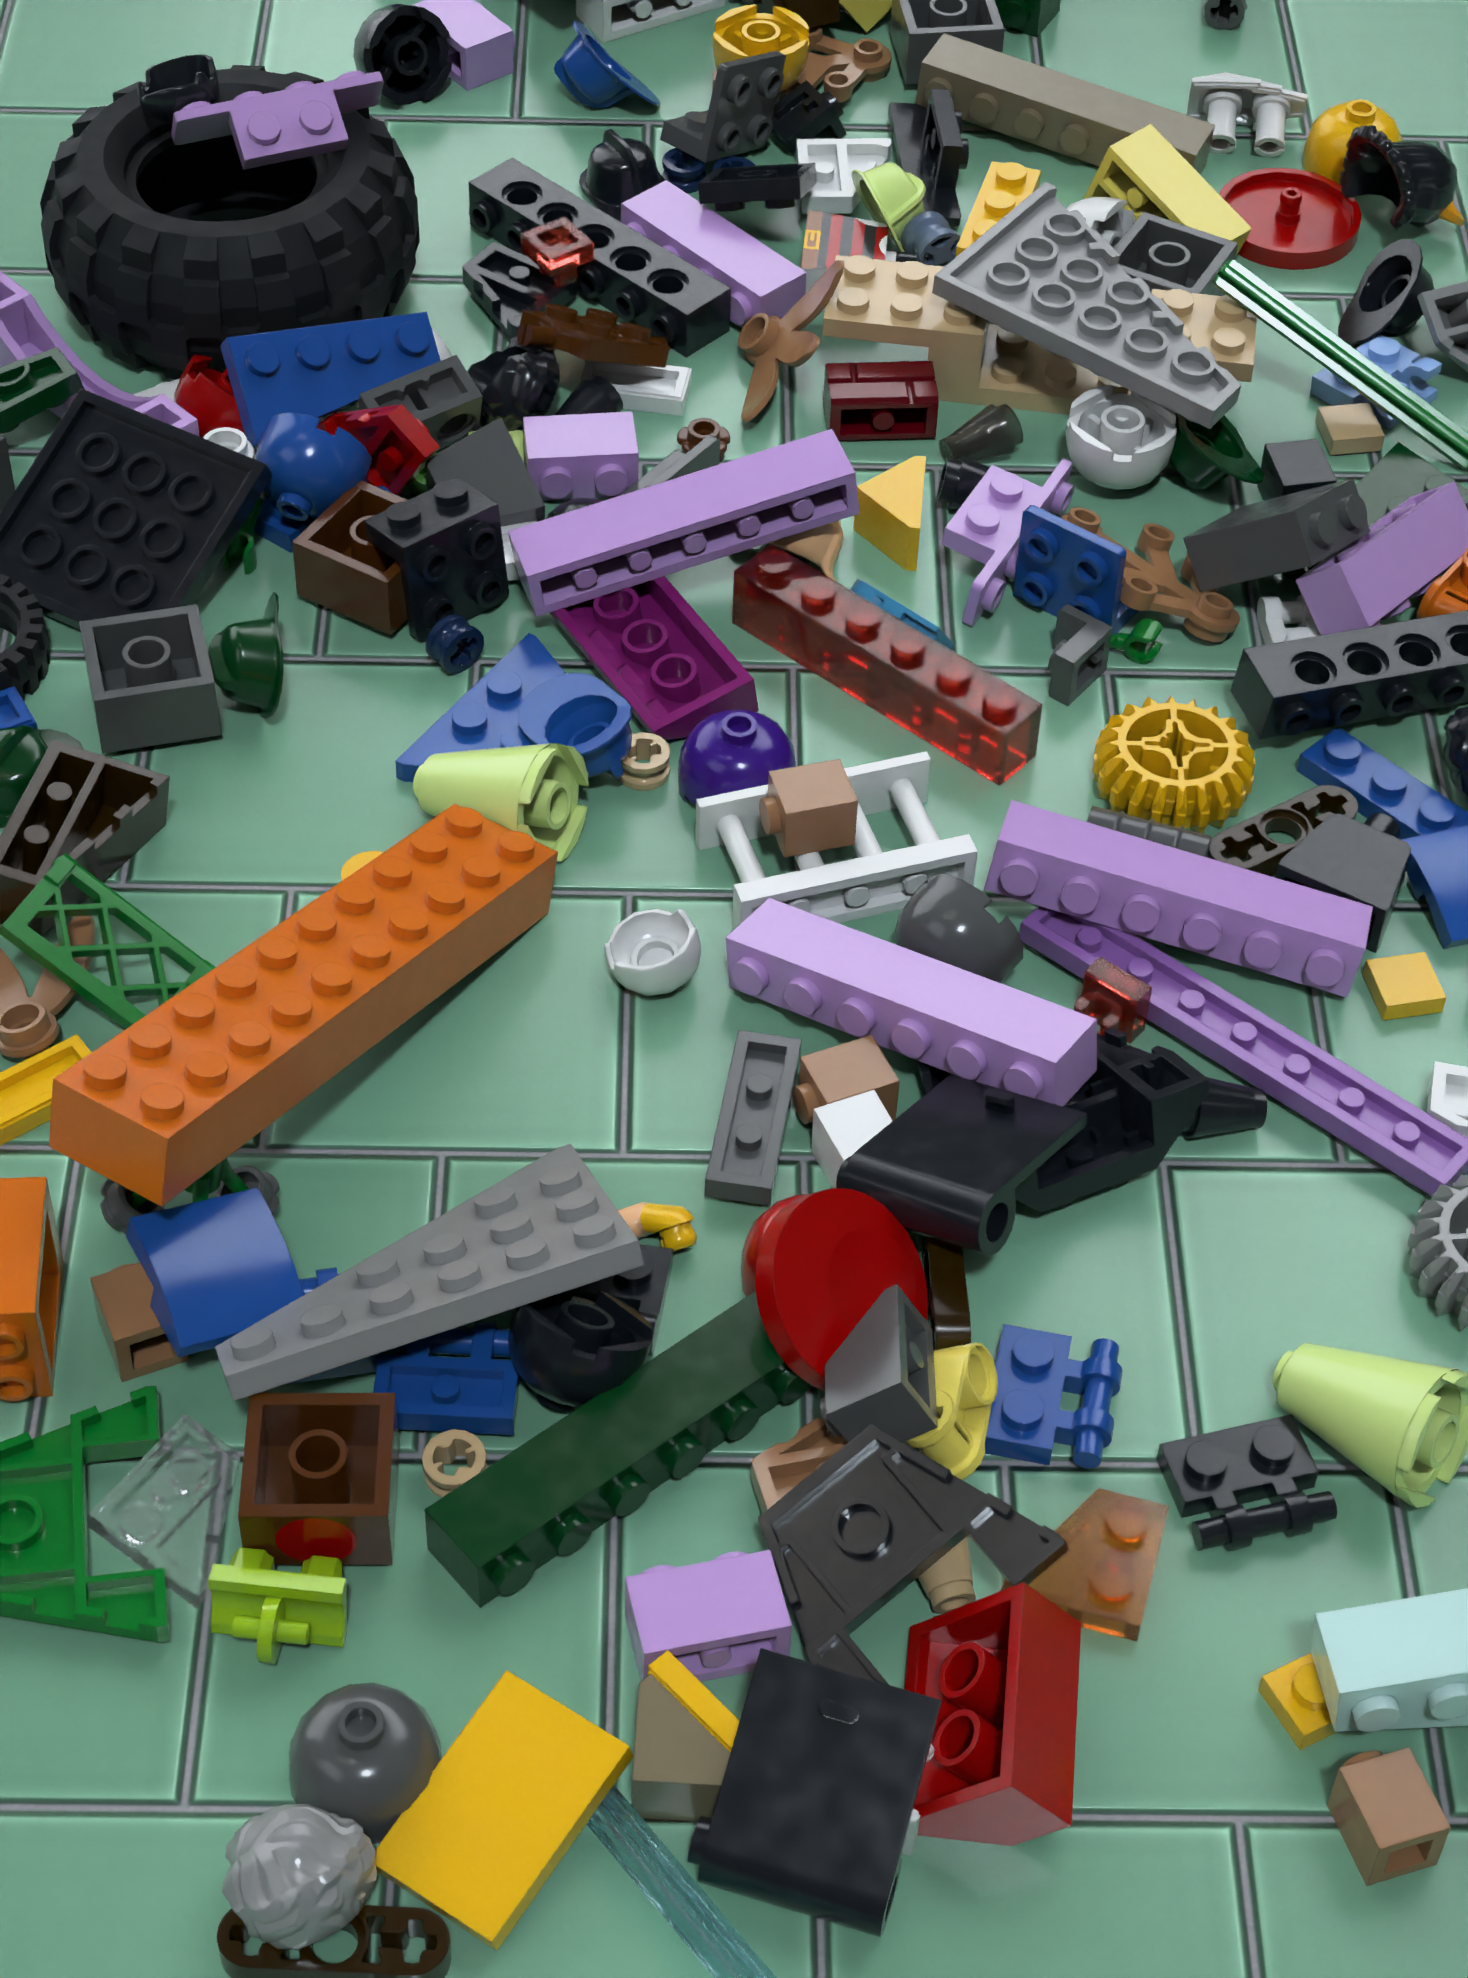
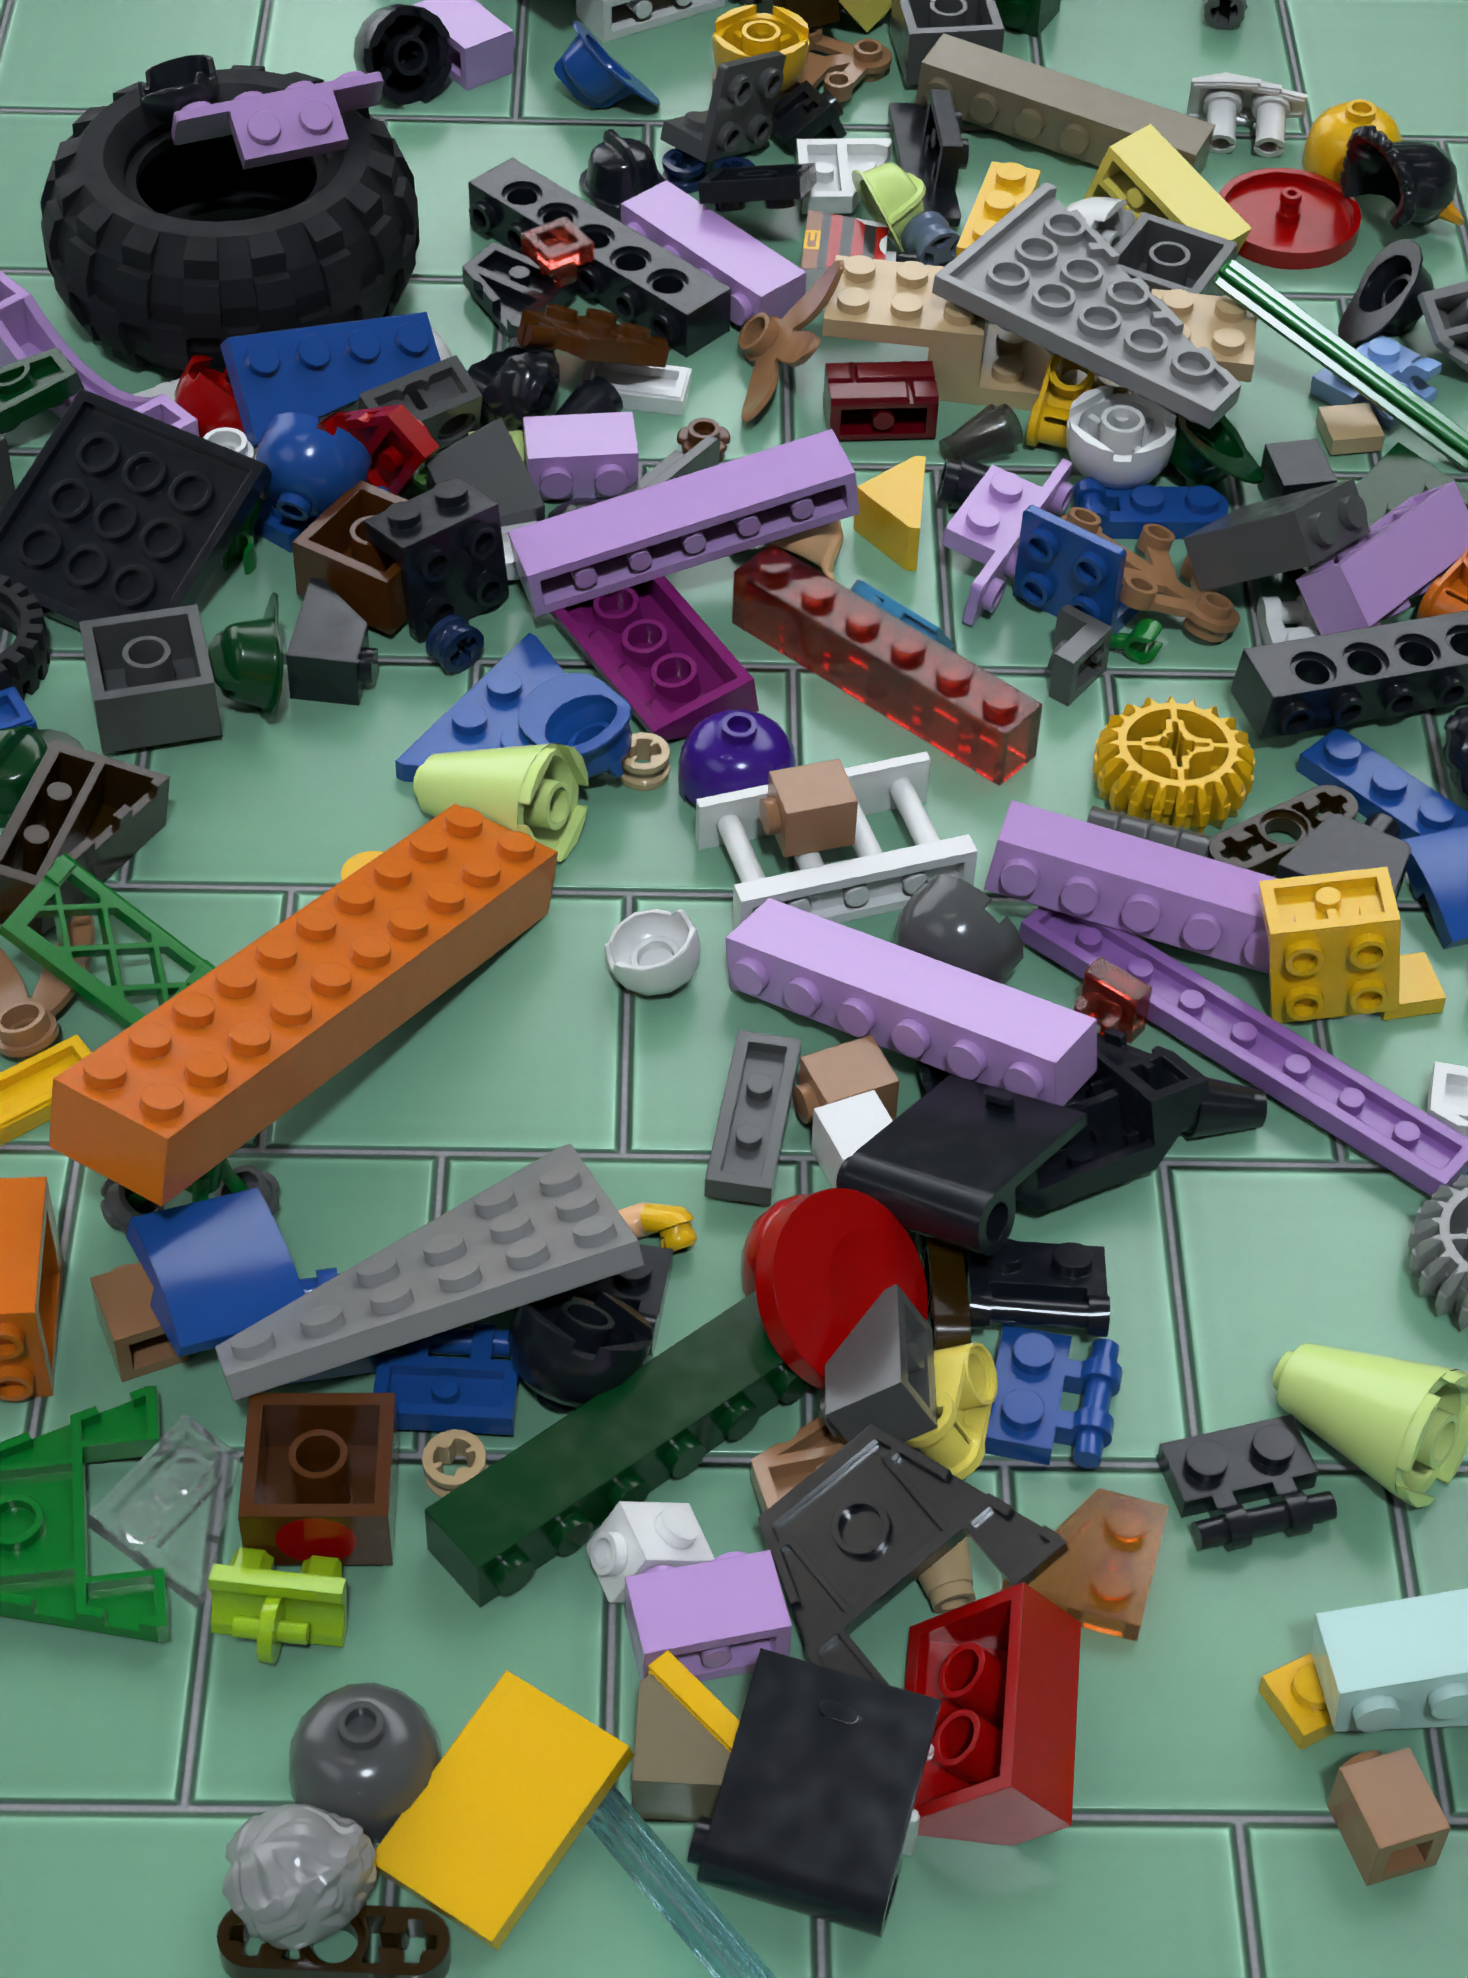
none -> black slope [286,578,378,706]
none -> white bracket [586,1501,715,1603]
none -> black plate [967,1239,1110,1337]
none -> yellow piece [1026,354,1099,449]
none -> blue plate [1073,477,1229,539]
none -> yellow bracket [1259,867,1401,1023]

